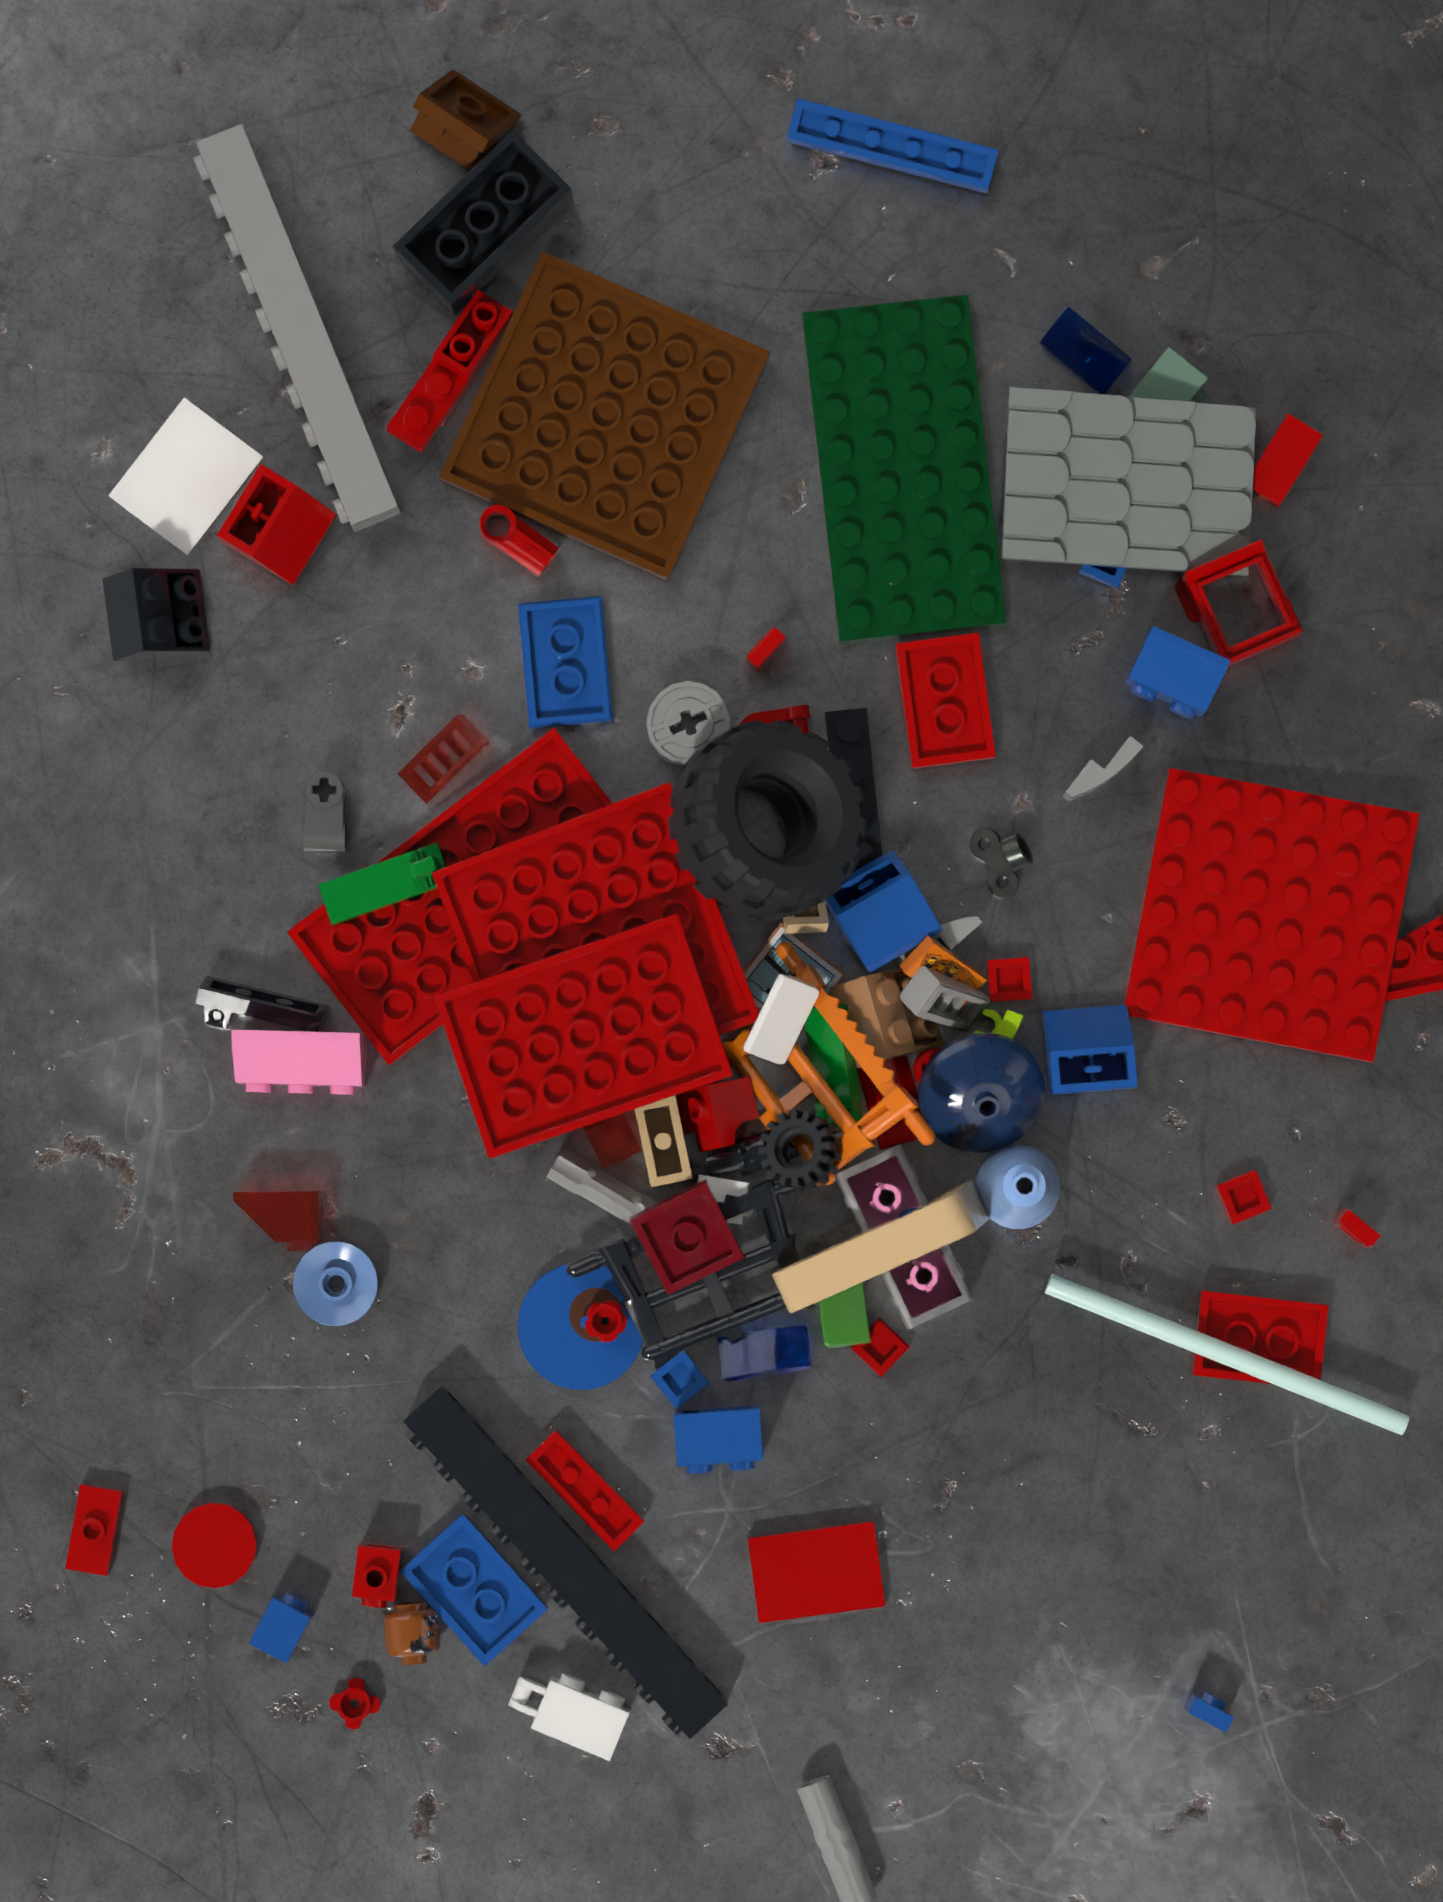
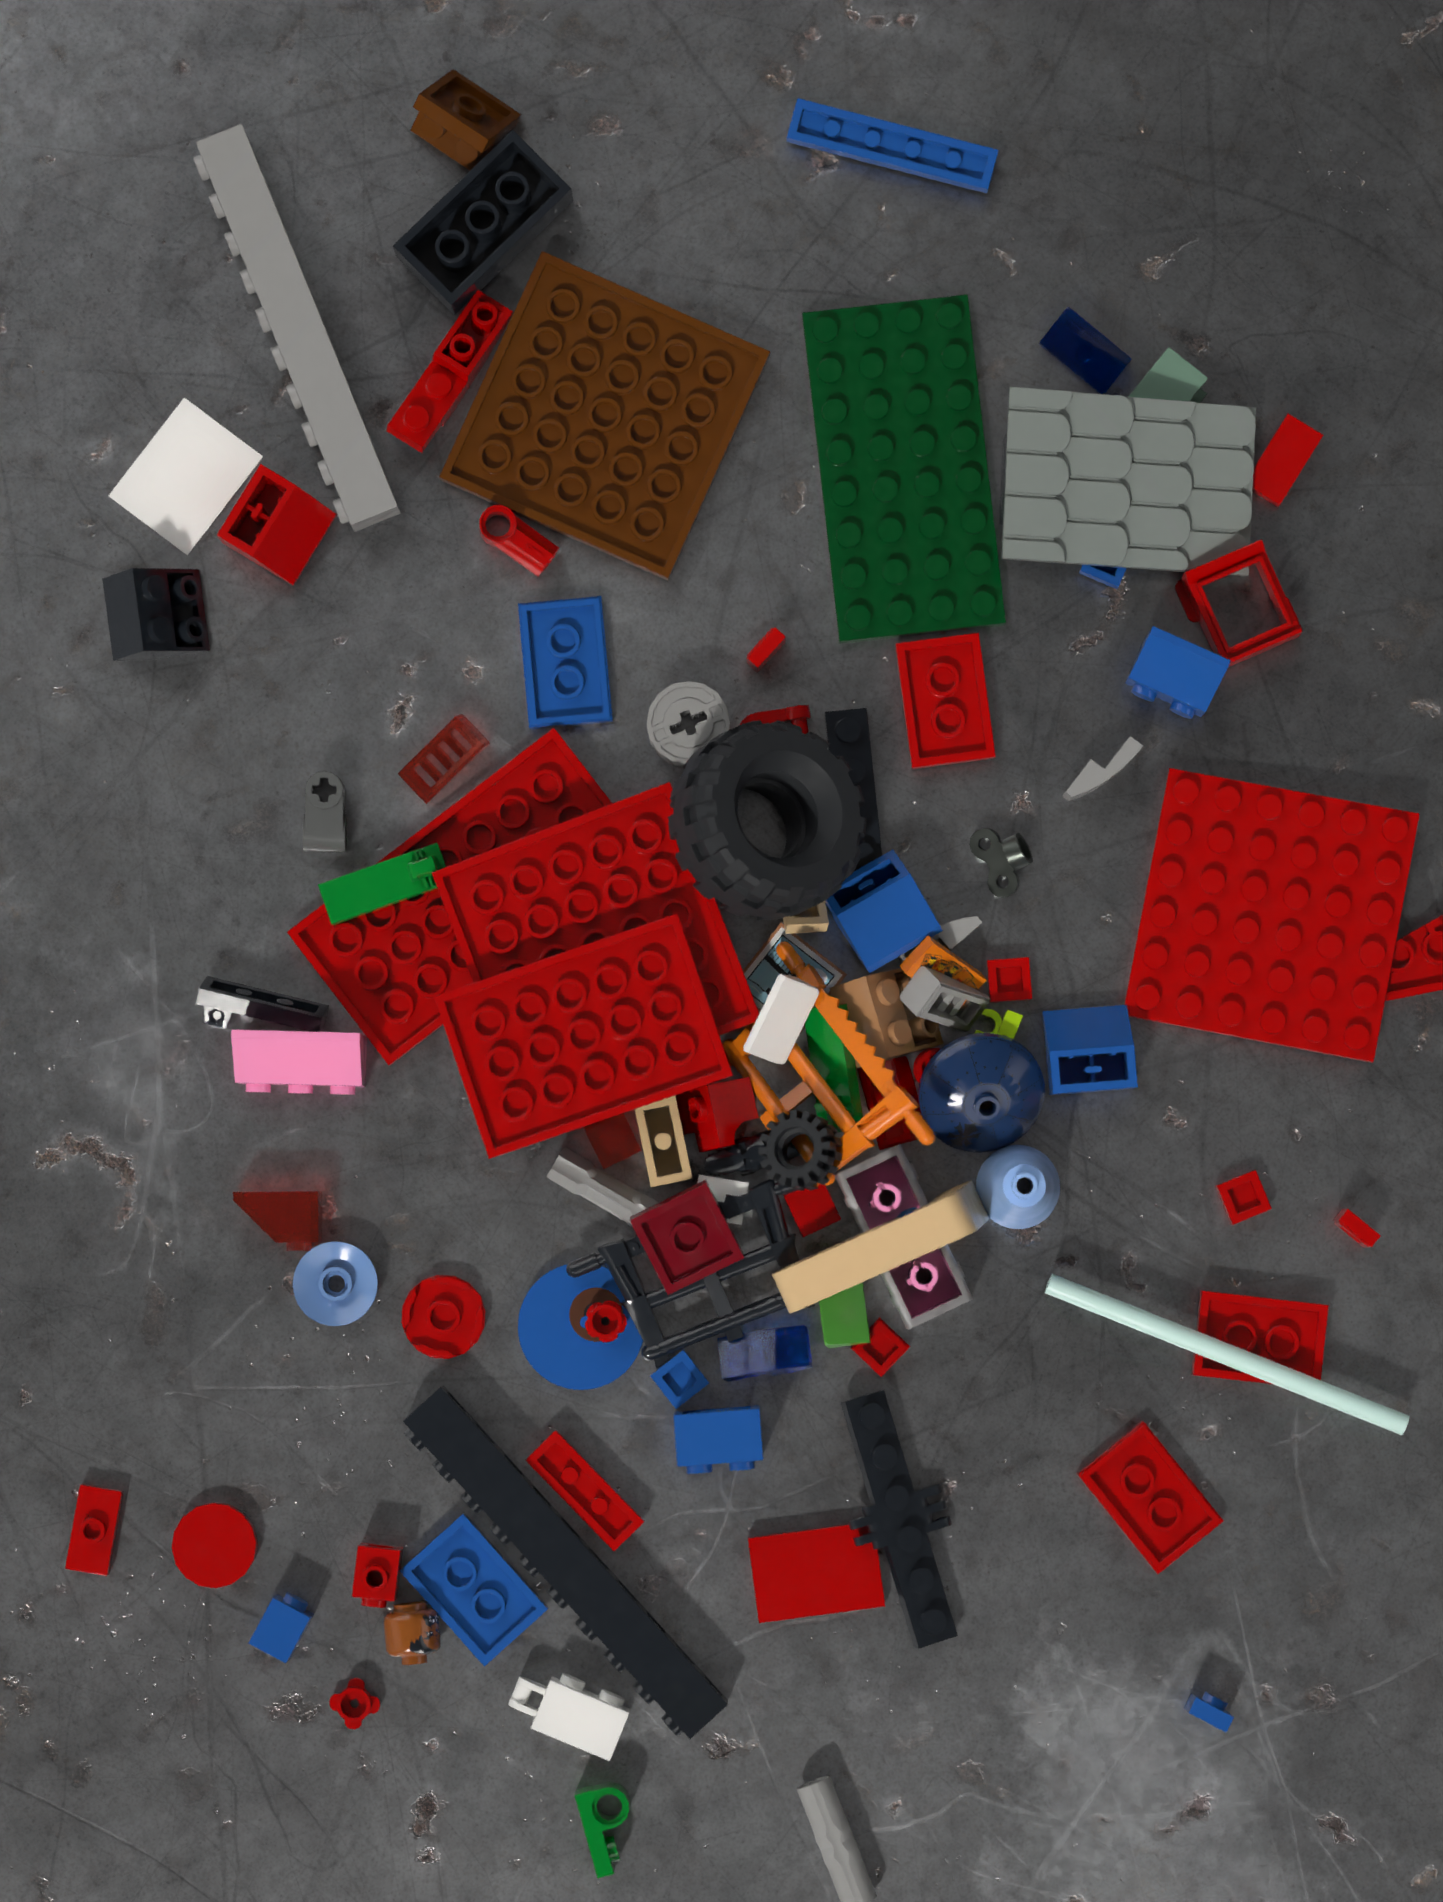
none -> red tile [401,1275,486,1359]
none -> green plate [575,1782,630,1879]
none -> red brick [782,1184,842,1238]
none -> black hinge [841,1390,958,1649]
none -> red tile [1077,1421,1224,1574]

